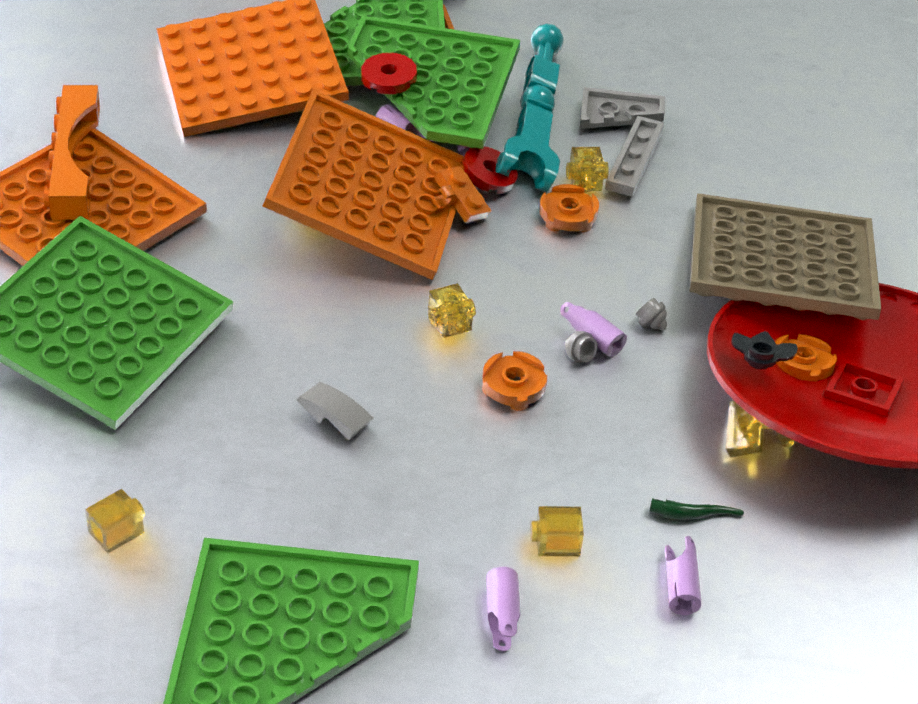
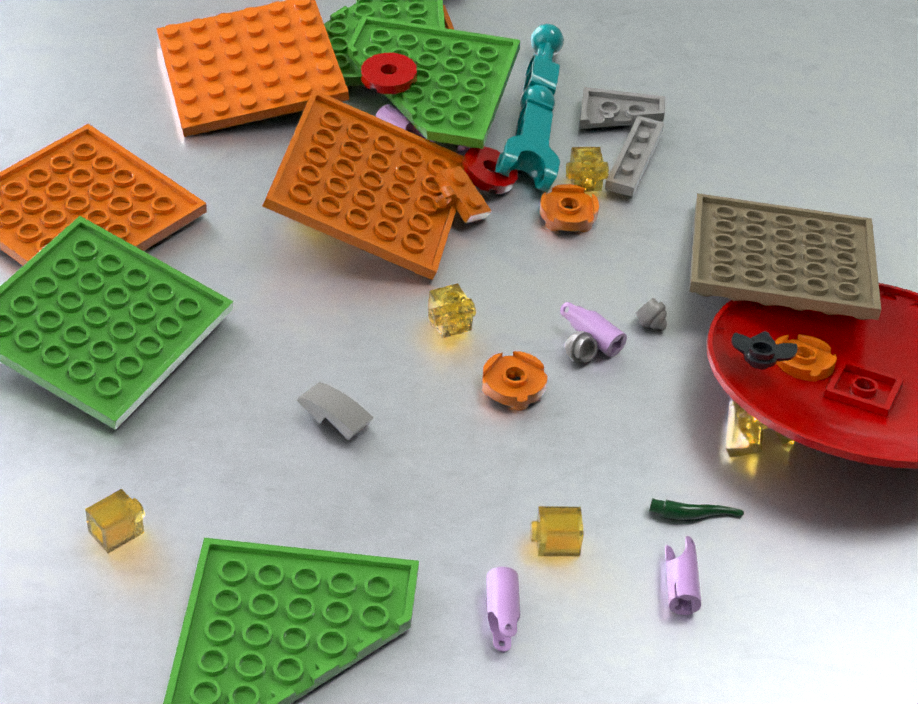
orange arch [44,85,100,220] -> none

